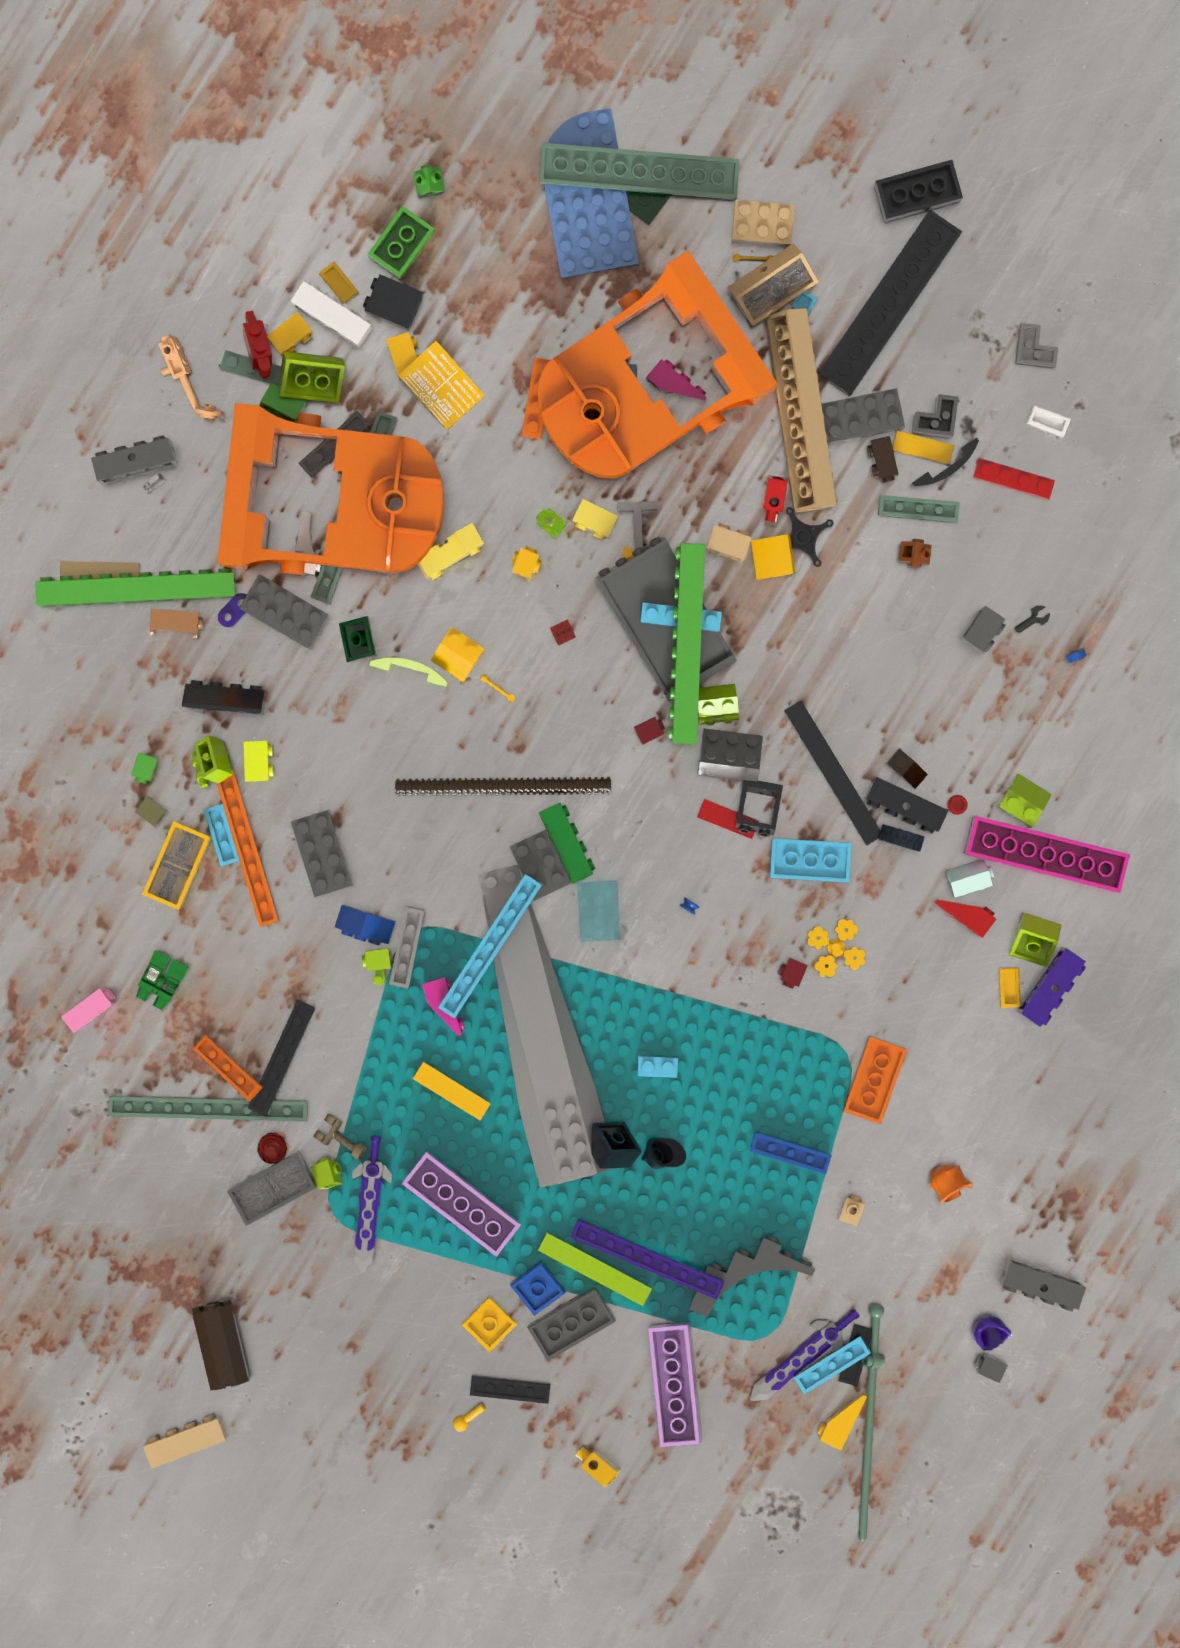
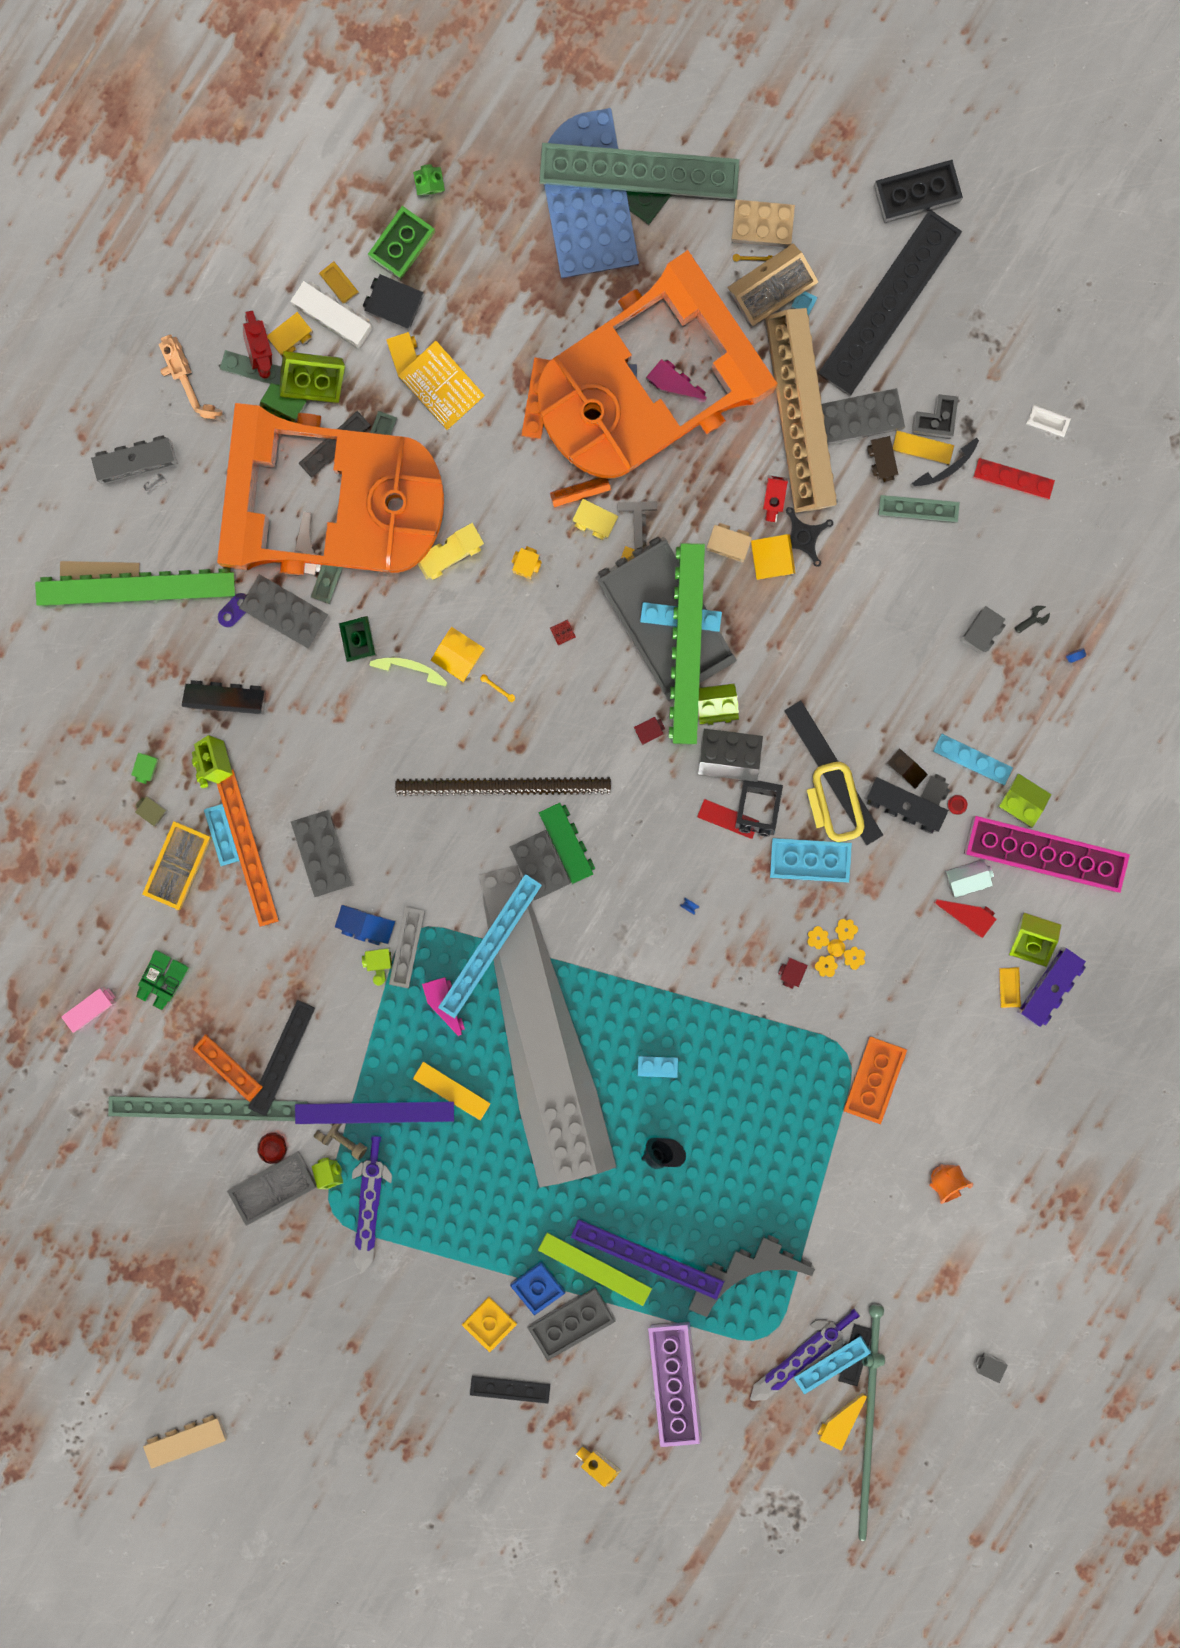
medium nougat brick [149,609,203,639] -> none
dark brown brick [192,1299,250,1391] -> none
neon yellow brick [244,741,274,781] -> none
lavender brick [402,1151,521,1257] -> none
yellow bar [453,1403,486,1432] -> none
clear neon green brick [536,508,567,539] -> none
clear light blue brick [578,880,620,942] -> none
black slope [591,1122,642,1169] -> none
blue plate [750,1132,832,1174] -> none
tan brick [838,1194,866,1227] -> none
black wheel [879,824,925,852] -> none
dark orange brick [899,539,932,568] -> none
dark purple hair [973,1315,1012,1351] -> none
dark grey brick [999,1258,1086,1312] -> none
flat silver plate [1016,323,1058,368] -> none
none -> dark purple tile [295,1102,454,1124]
none -> orange tile [550,477,611,507]
none -> light yellow bar [807,762,865,842]
none -> dark grey brick [919,774,950,806]
none -> medium azure plate [933,734,1013,786]

